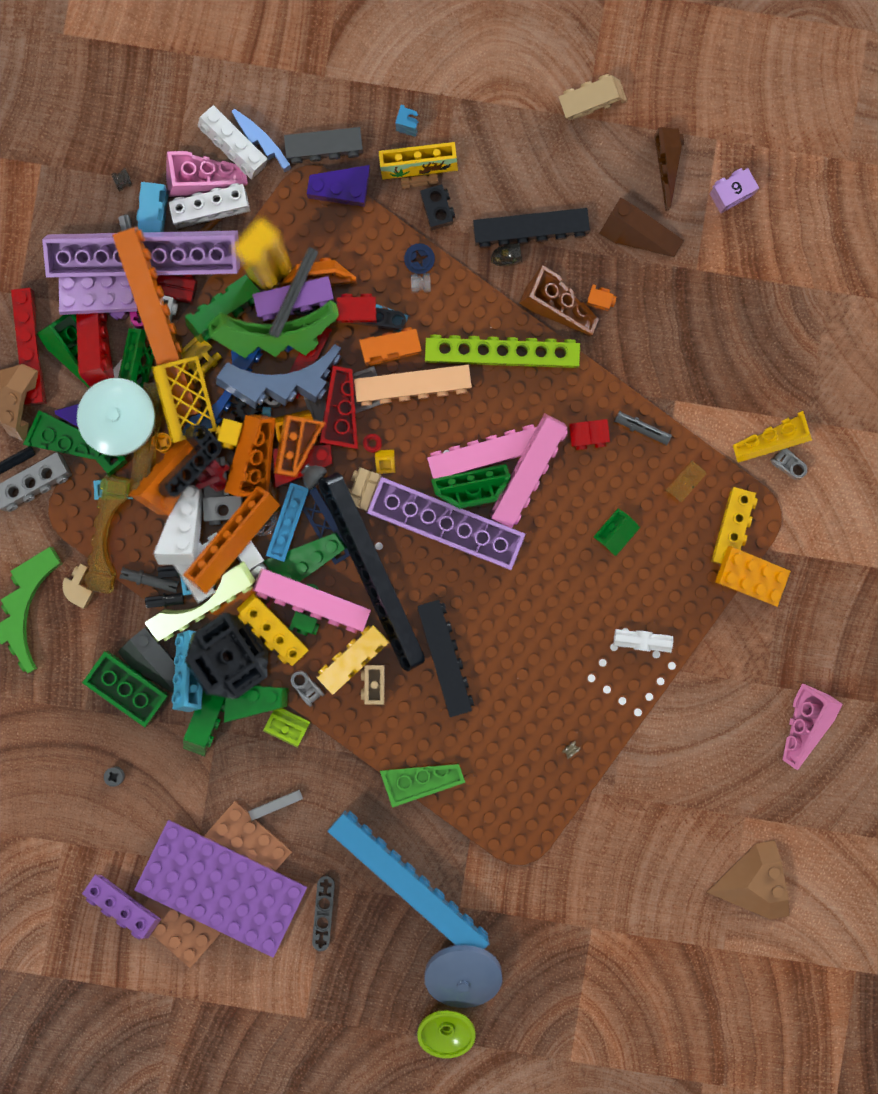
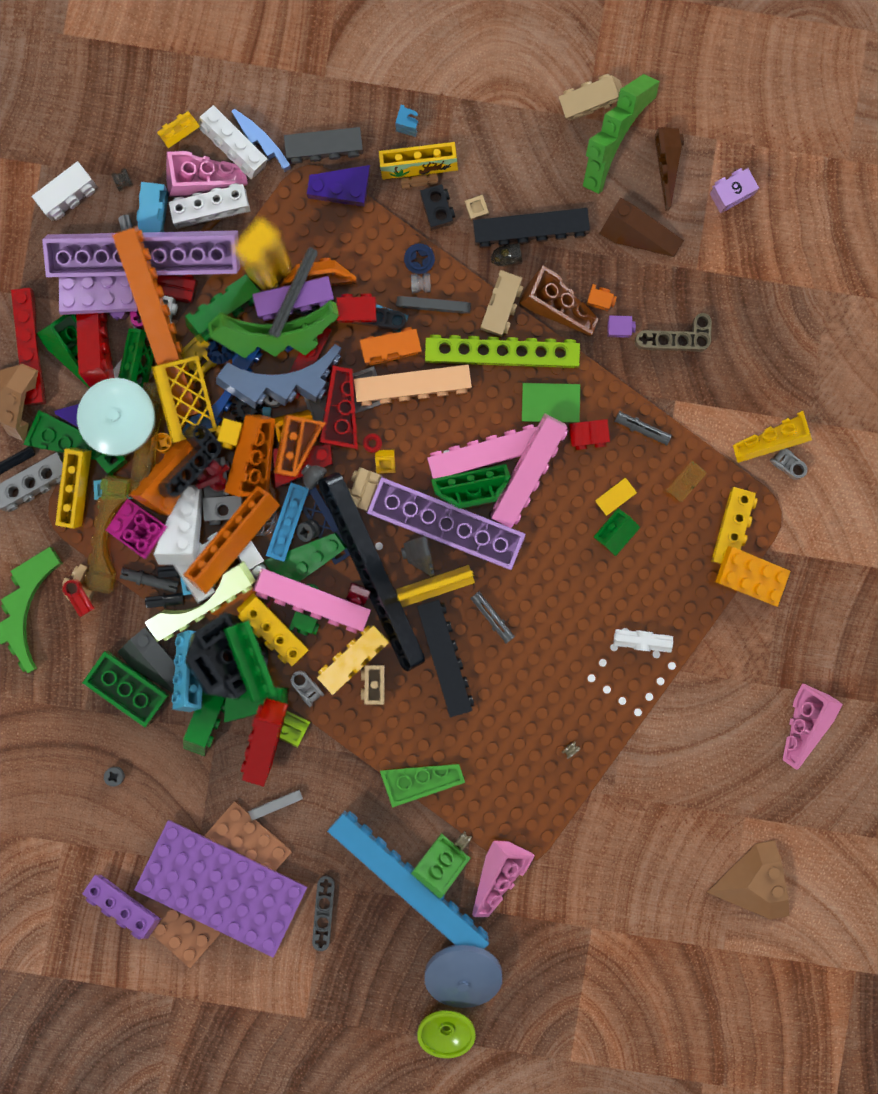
none -> white brick [32,161,97,221]
none -> yellow brick [55,447,92,529]
none -> red piece [62,579,95,617]
none -> dark pink slope [106,498,167,559]
none -> yellow plate [157,111,200,148]
none -> dark blue gear [206,339,235,364]
none -> green fence [224,620,277,703]
none -> red brick [240,698,288,787]
none -> dark grey wheel [296,519,321,542]
none -> dark red bracket [345,583,370,607]
none -> dark grey beam [396,296,471,314]
none -> yellow fence [396,565,475,607]
none -> dark grey wedge [401,536,435,577]
none -> bright green tile [411,833,471,899]
none -> dark tan bush [454,831,472,851]
none -> tan plate [465,195,489,220]
none -> dark grey pin [470,591,515,644]
none -> bright pink wedge [472,841,534,917]
none -> tan wedge [480,270,523,337]
none -> bright green tile [522,383,580,423]
none -> bright green arch [583,74,660,194]
none -> yellow tile [595,478,637,516]
none -> medium lavender brick [607,316,636,338]
none -> dark tan beam [635,313,712,352]

